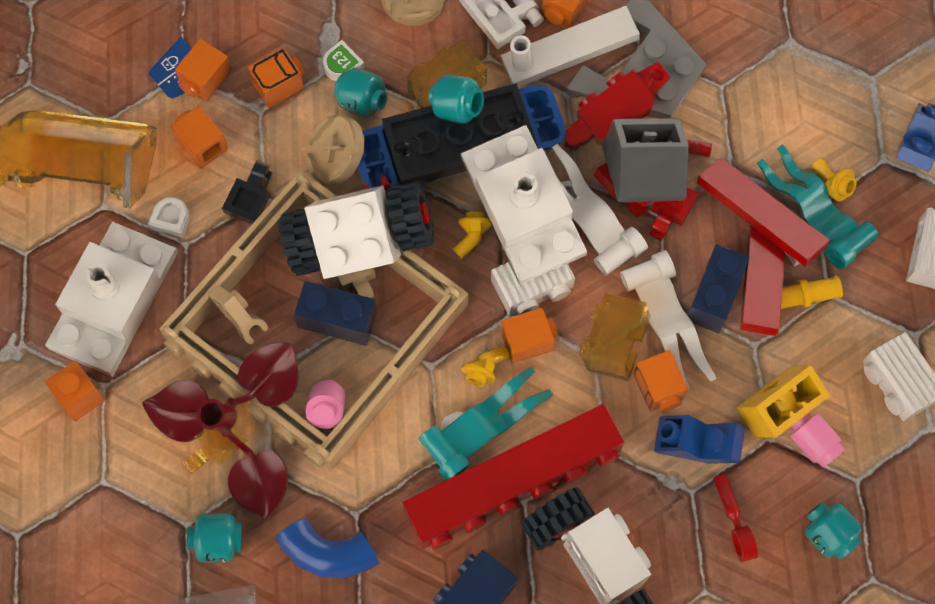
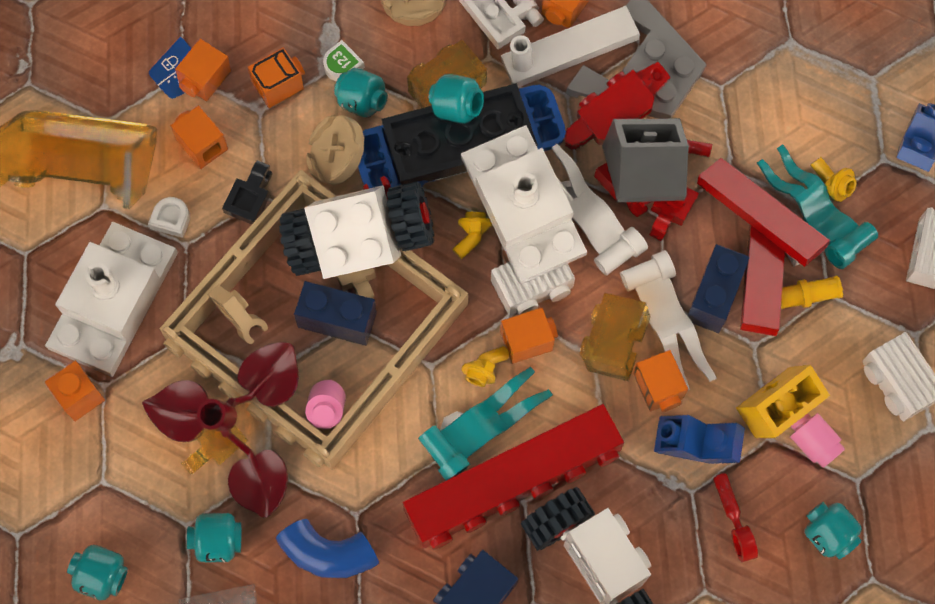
none -> teal head [67,544,128,601]

